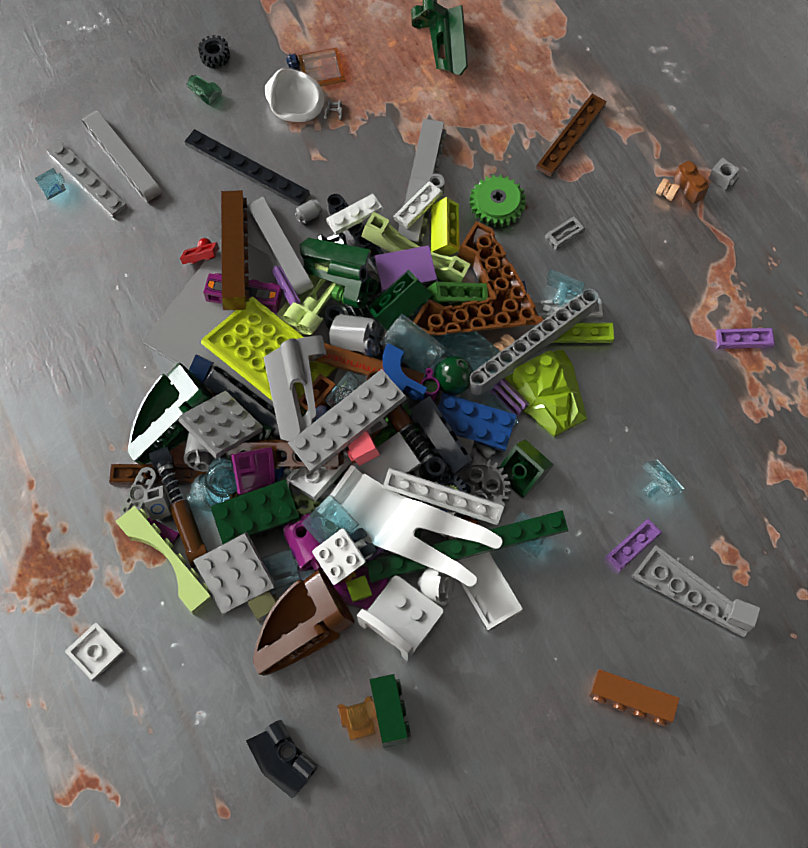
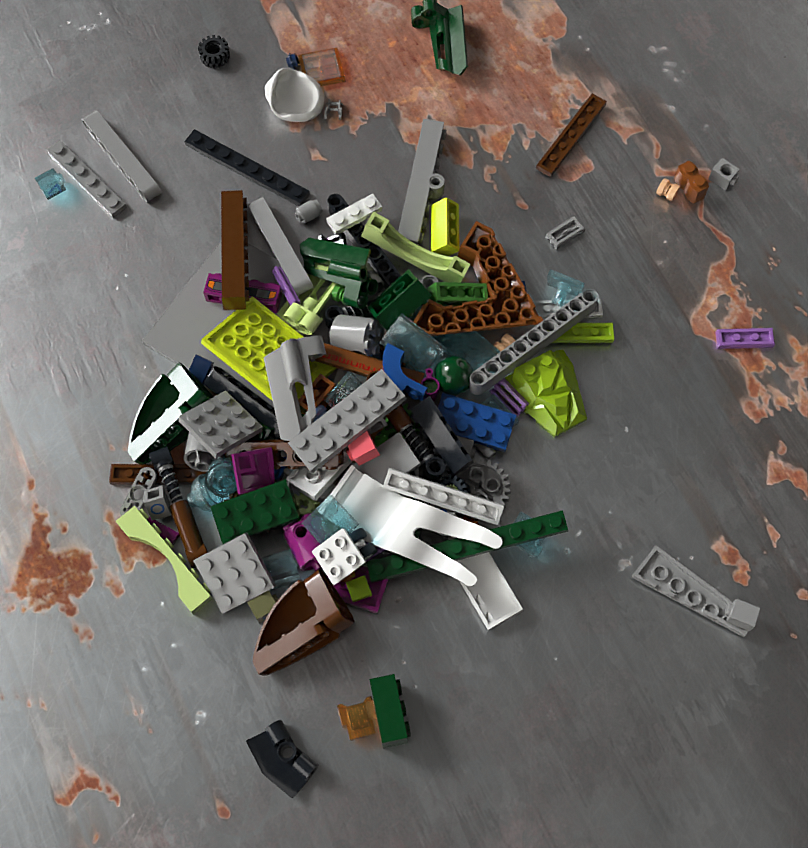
white plate [65,623,124,682] -> none
red plate [180,238,220,264] -> none
clear green piece [186,75,222,105] -> none
white piece [357,576,443,661] -> none
medium lavender tile [375,245,437,292] -> none
white tile [394,181,443,229] -> none
white cylinder [418,567,454,606] -> none
bright green gear [469,175,526,227] -> none
dark green slope [498,439,554,498] -> none
dark orange brick [589,669,680,726] -> none
medium lavender tile [605,518,662,572] -> none
clear light blue tile [642,460,684,498] -> none

